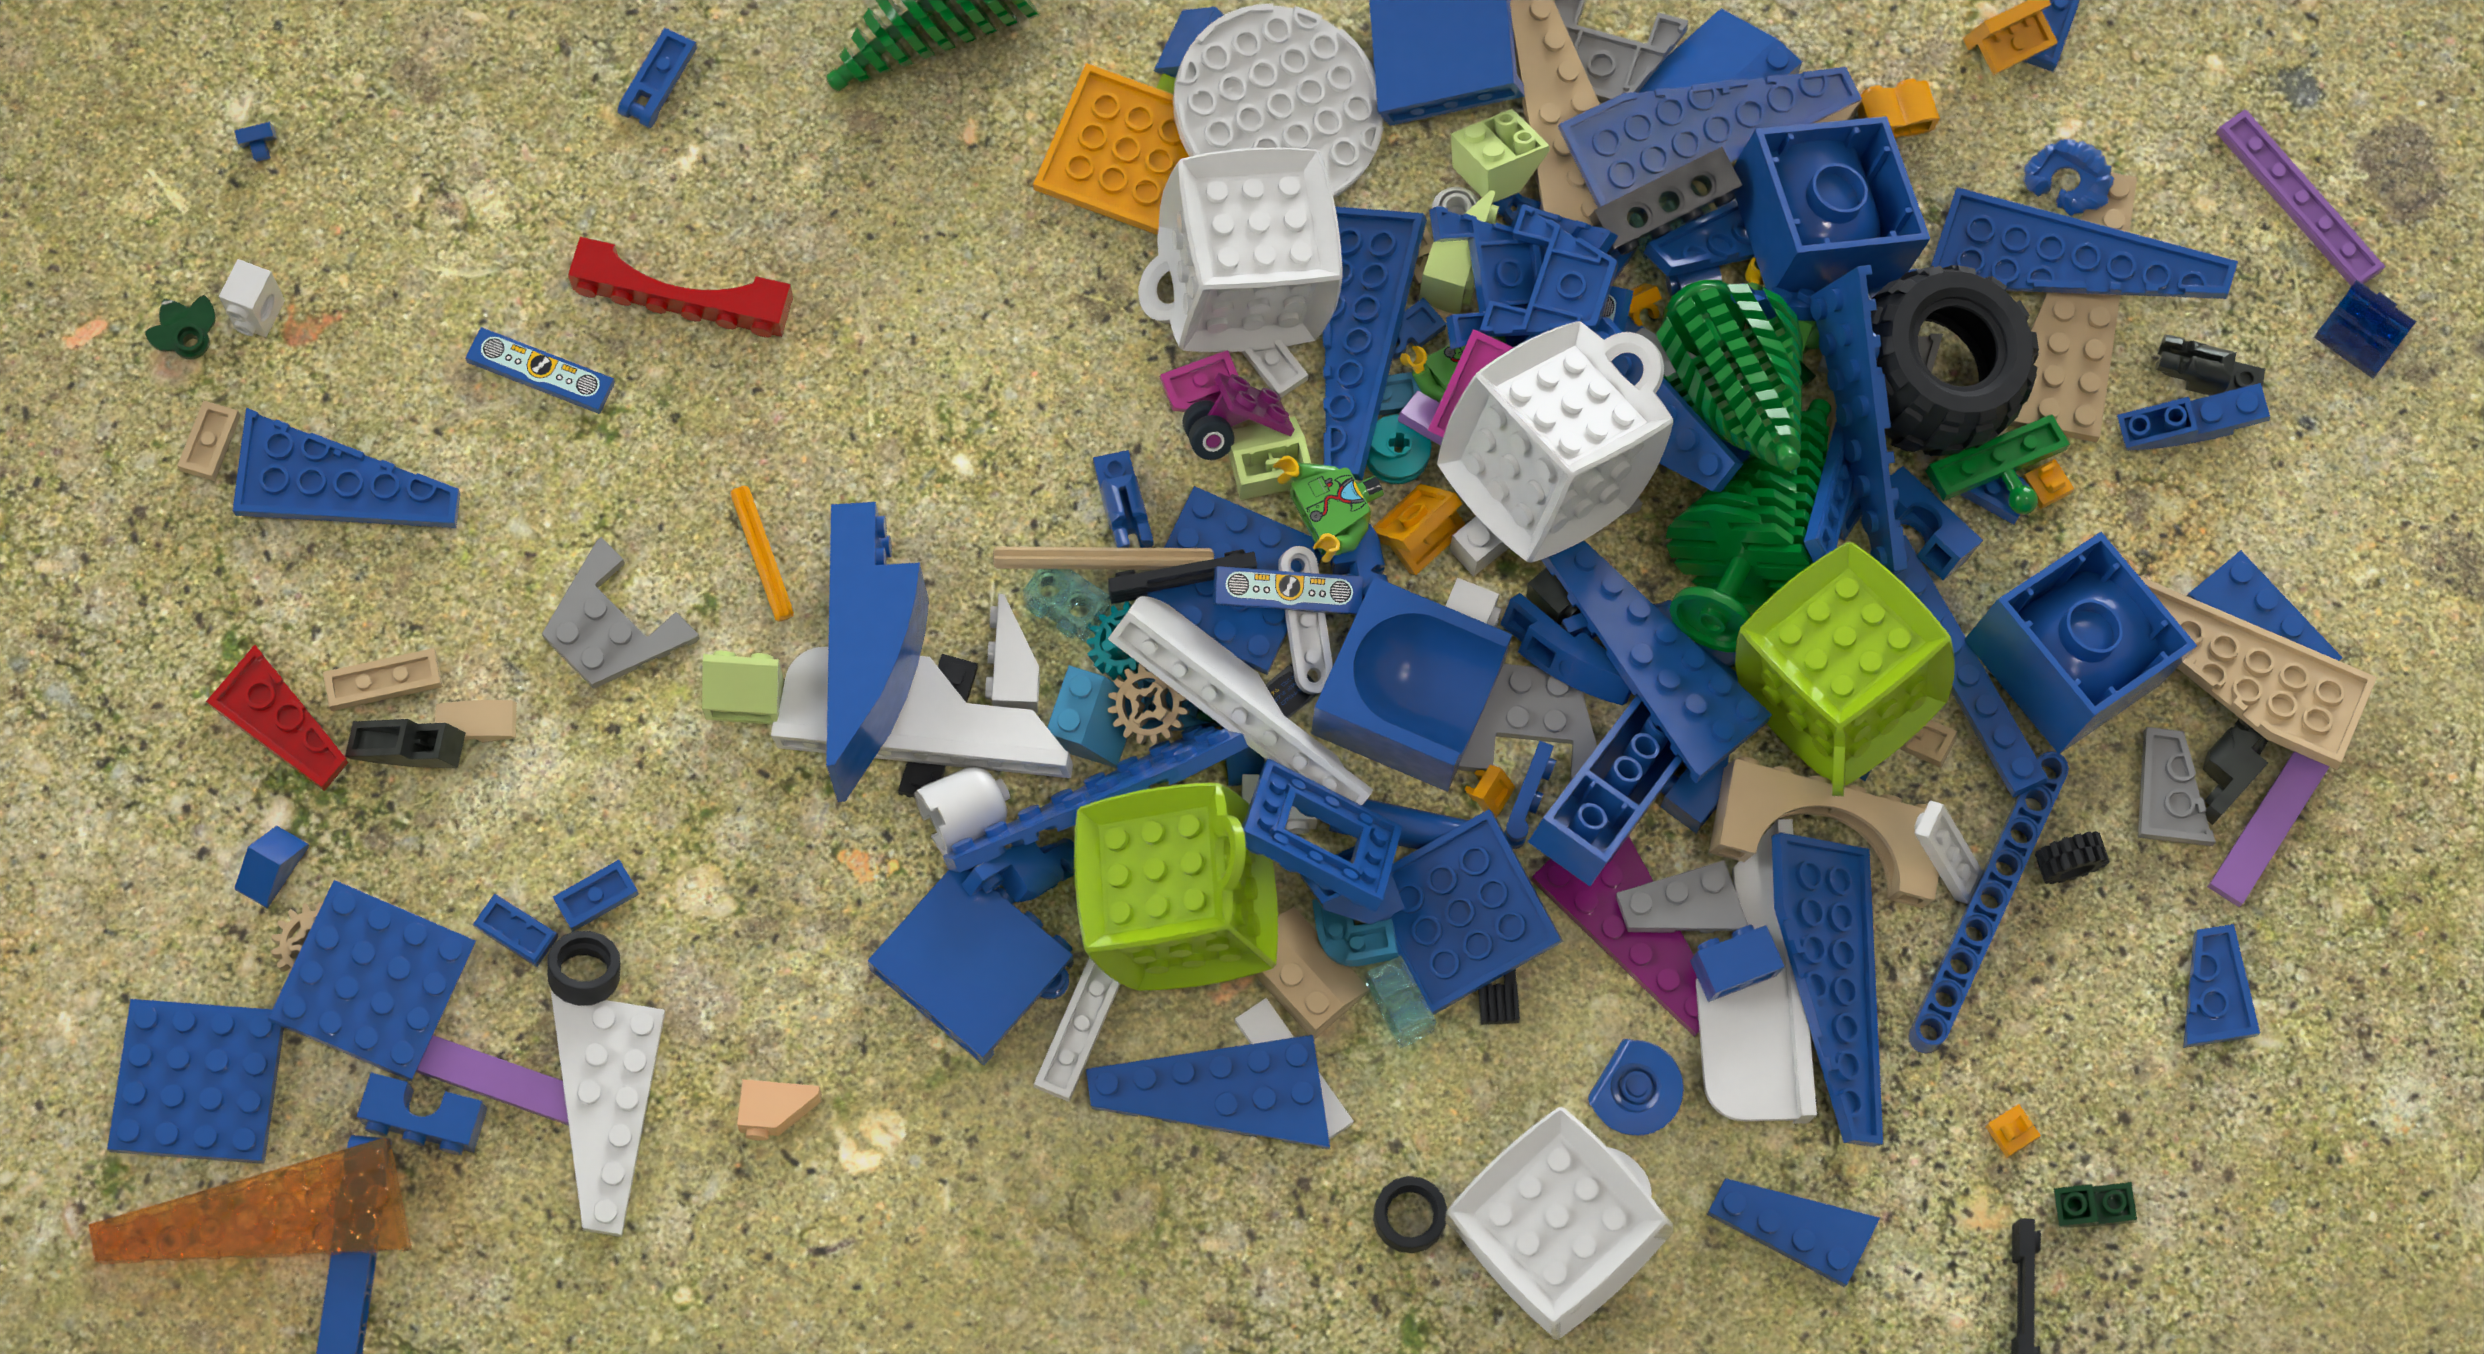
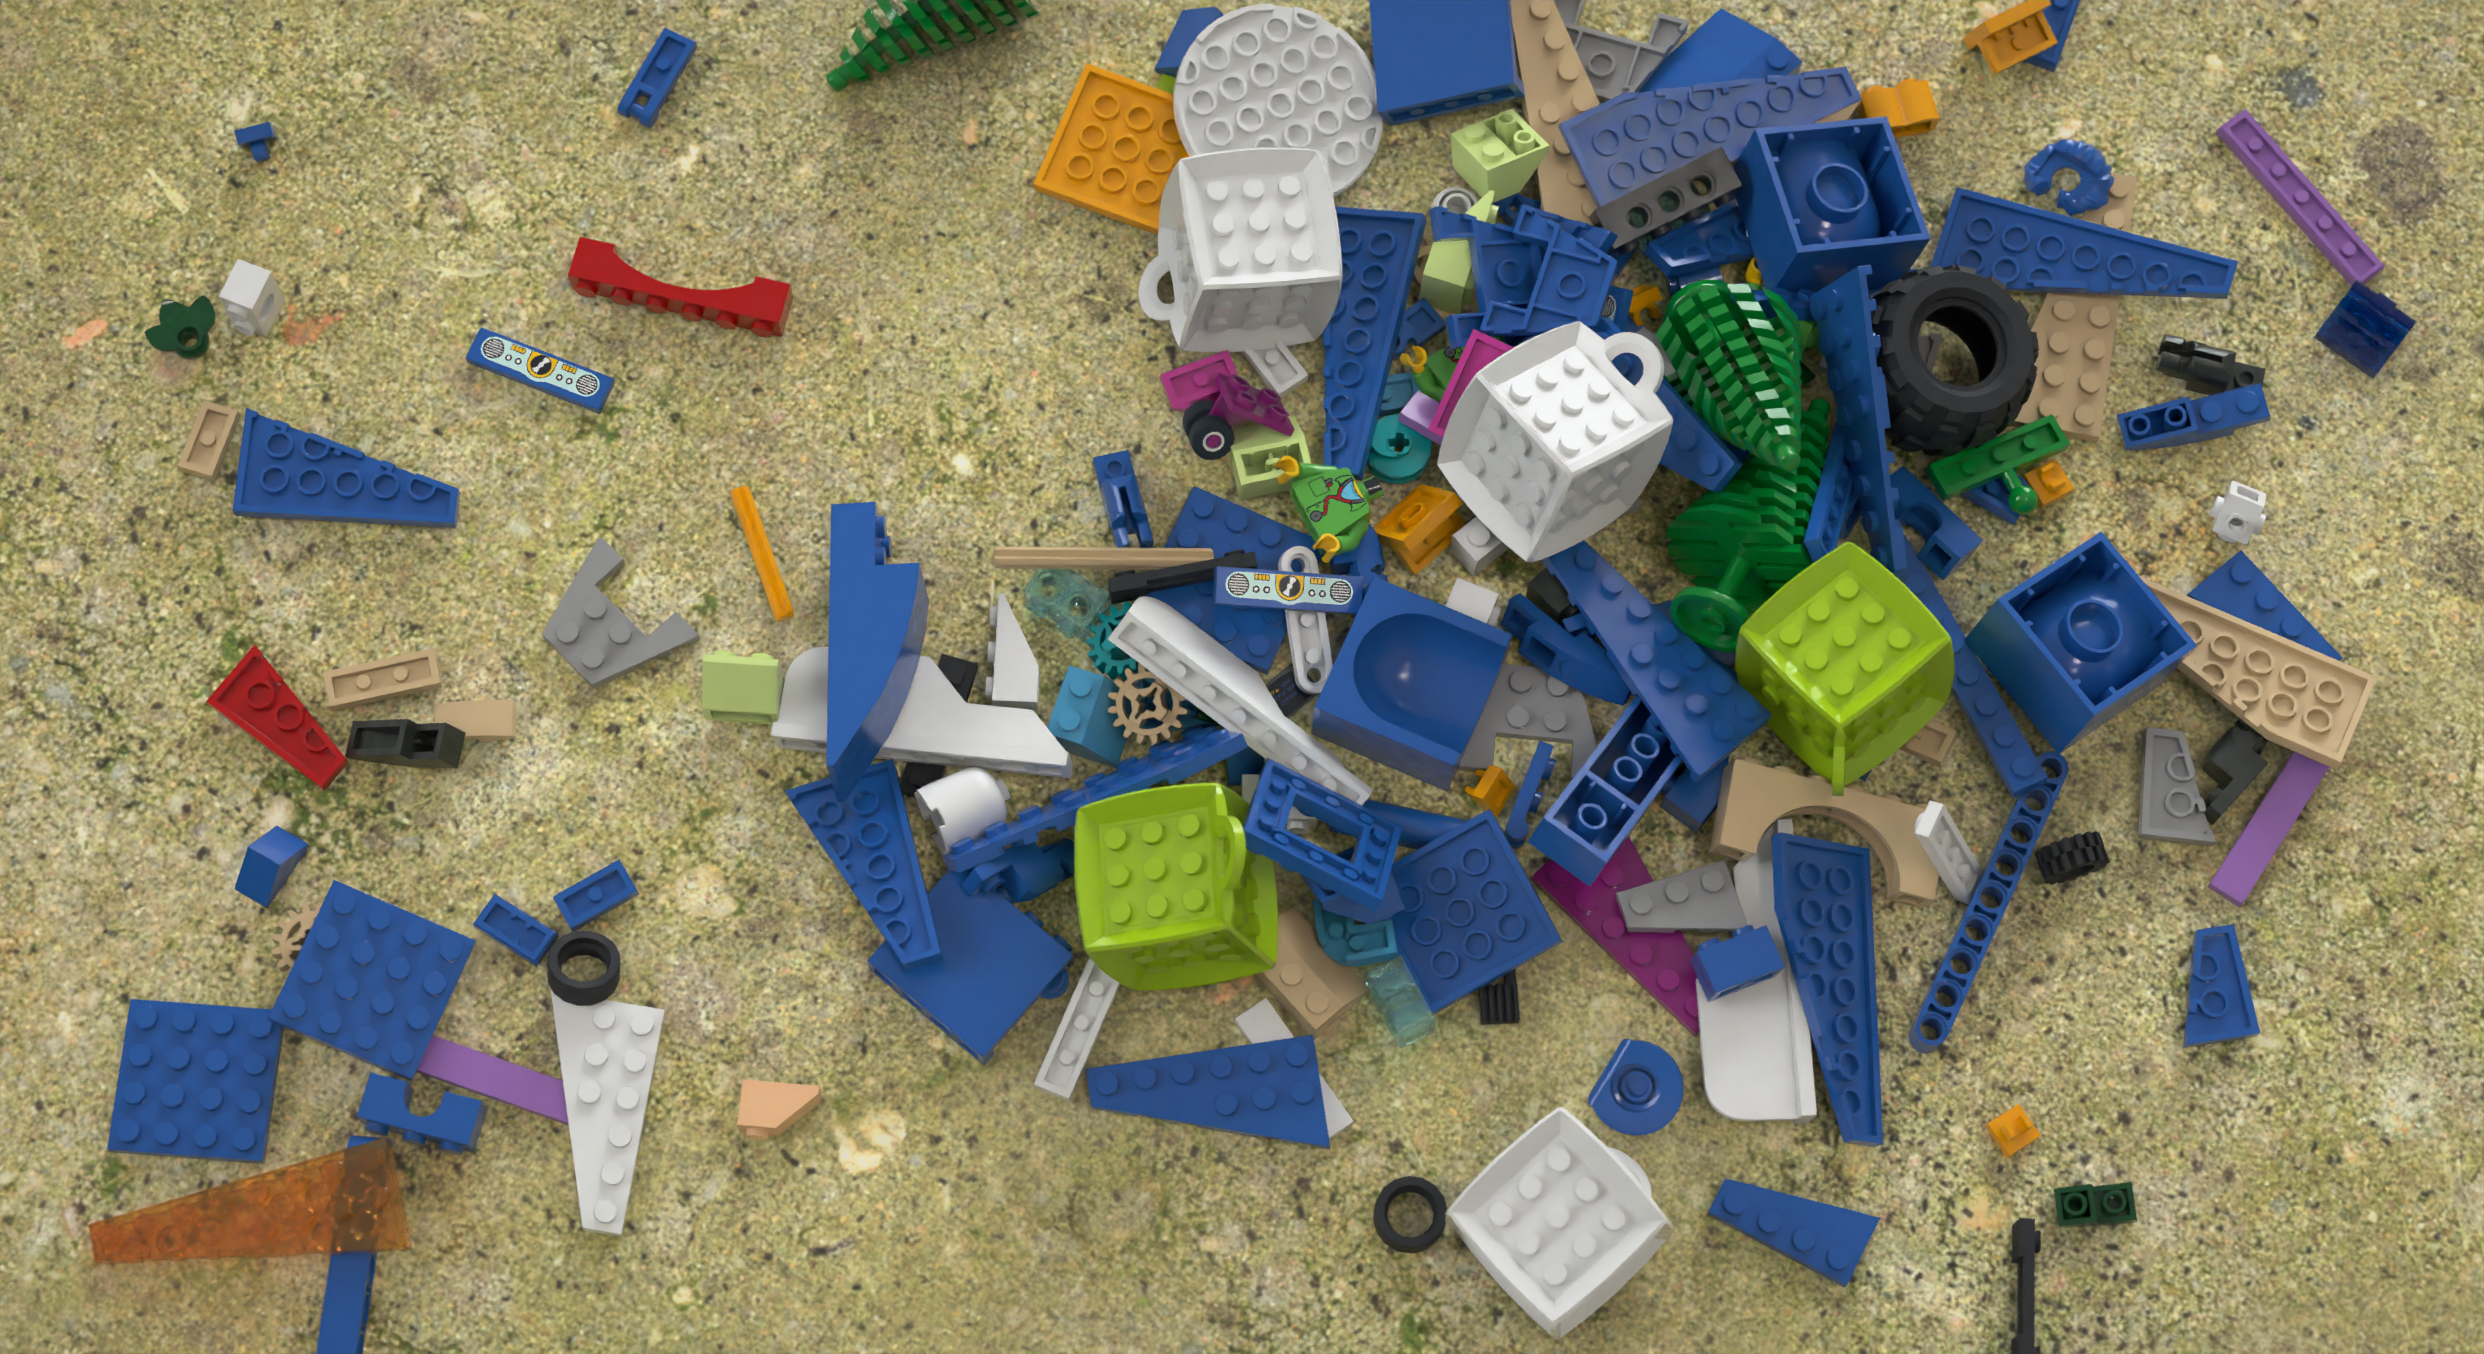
none -> blue wing [785,759,944,970]
none -> white brick [2209,480,2266,544]

